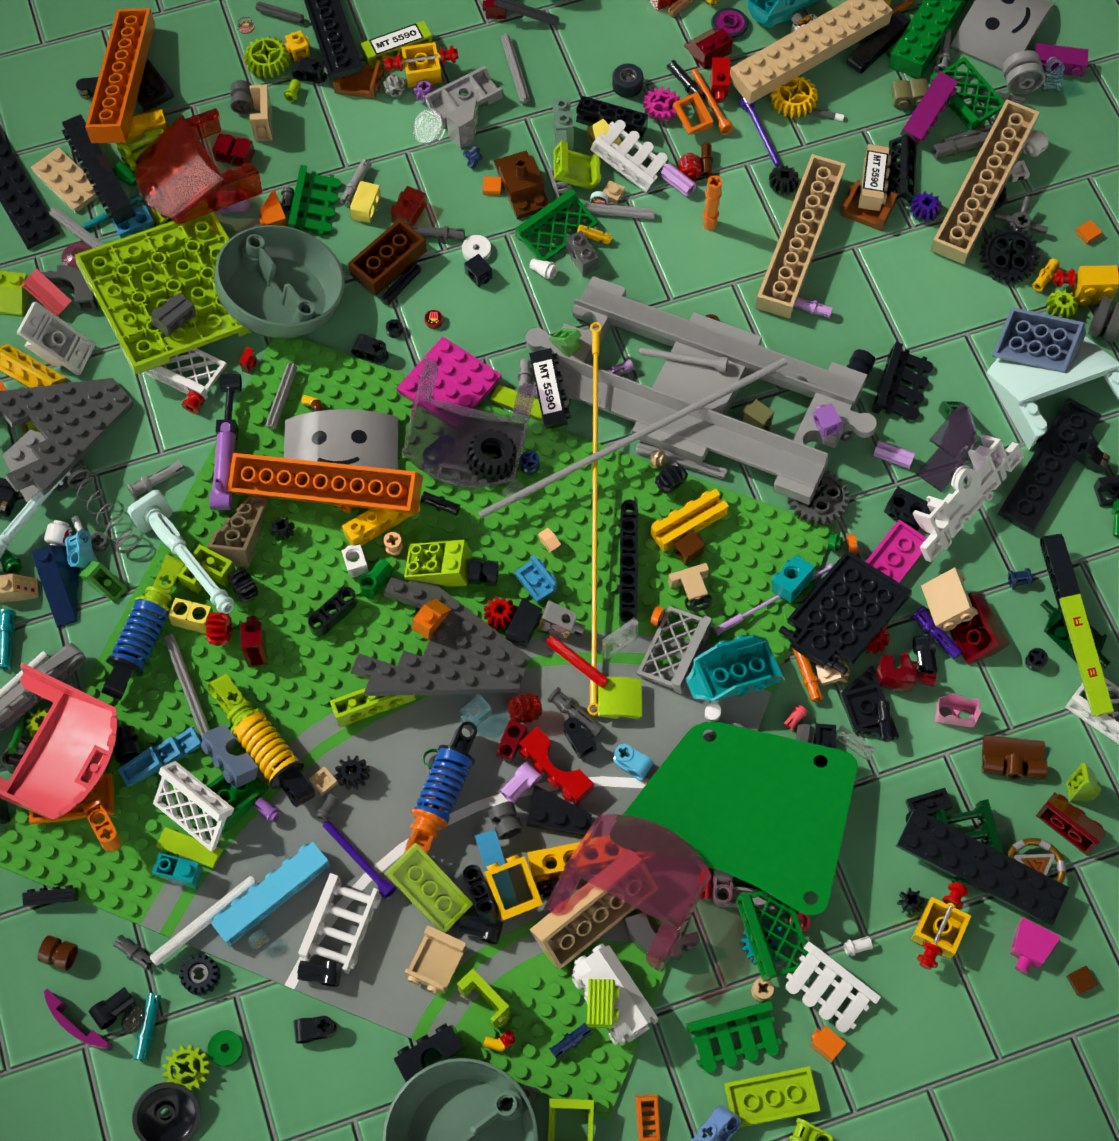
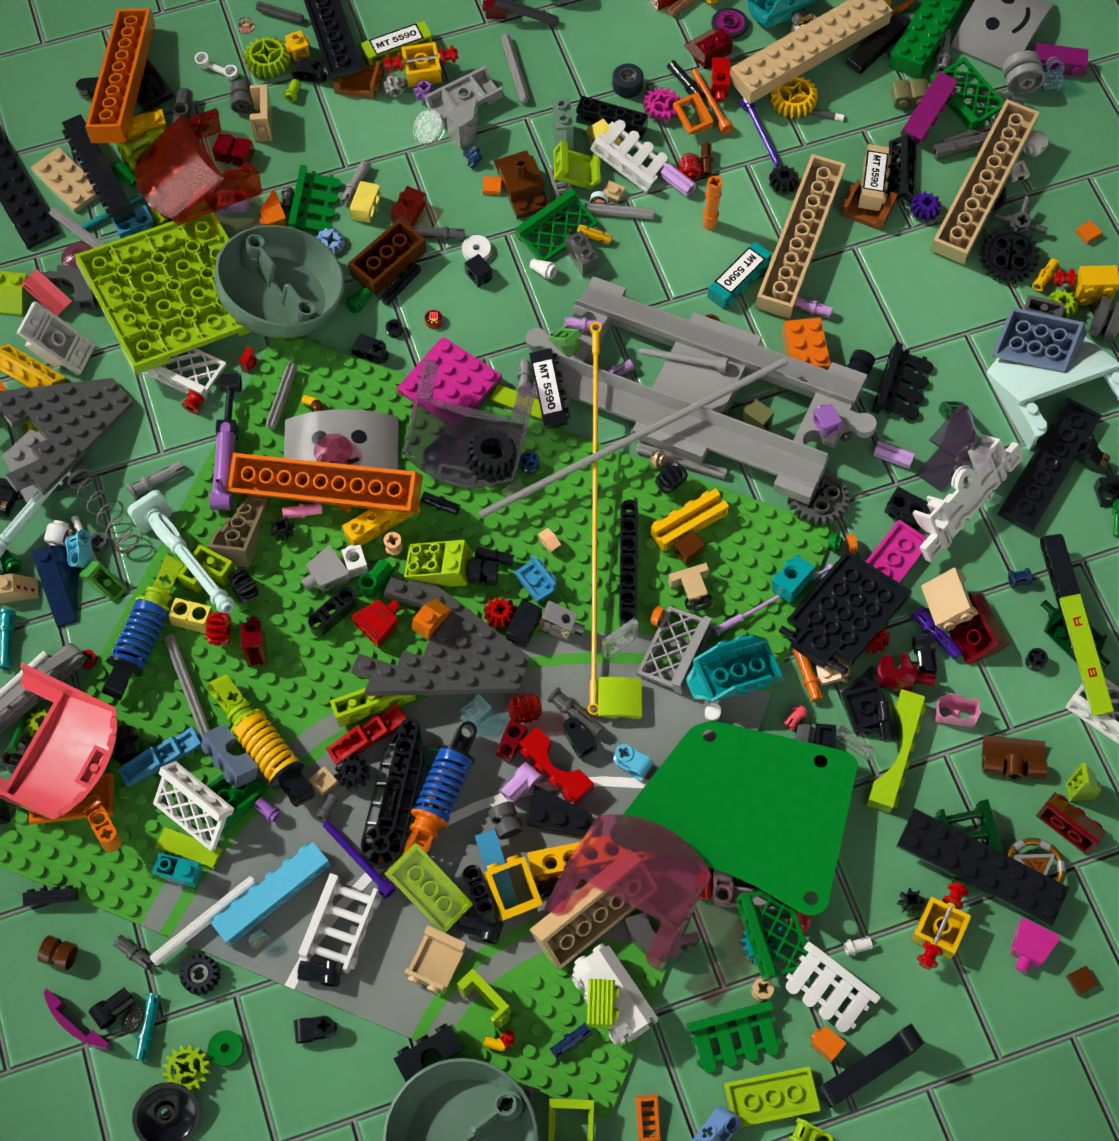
dark grey brick [151,293,196,337] -> none
red axle [546,635,609,688] -> none
black hinge [905,788,953,823] -> none
none -> red bush [81,650,98,670]
none -> dark grey piece [171,88,193,140]
none -> white bar [195,52,238,81]
none -> bright pink pin [282,503,322,519]
none -> light grey torso [301,545,352,593]
none -> clear pink dish [314,434,352,464]
none -> light blue gear [316,228,345,255]
none -> red slope [326,704,407,766]
none -> green cone [346,288,372,313]
none -> red torso [351,600,402,649]
none -> black beam [361,718,424,869]
none -> black axle [475,546,514,567]
none -> lavender pin [564,316,603,333]
none -> brick [707,241,772,309]
none -> orange brick [782,317,831,370]
none -> black beam [817,1023,925,1108]
none -> lime arch [866,689,927,813]
none -> dark grey slope [1024,295,1065,317]

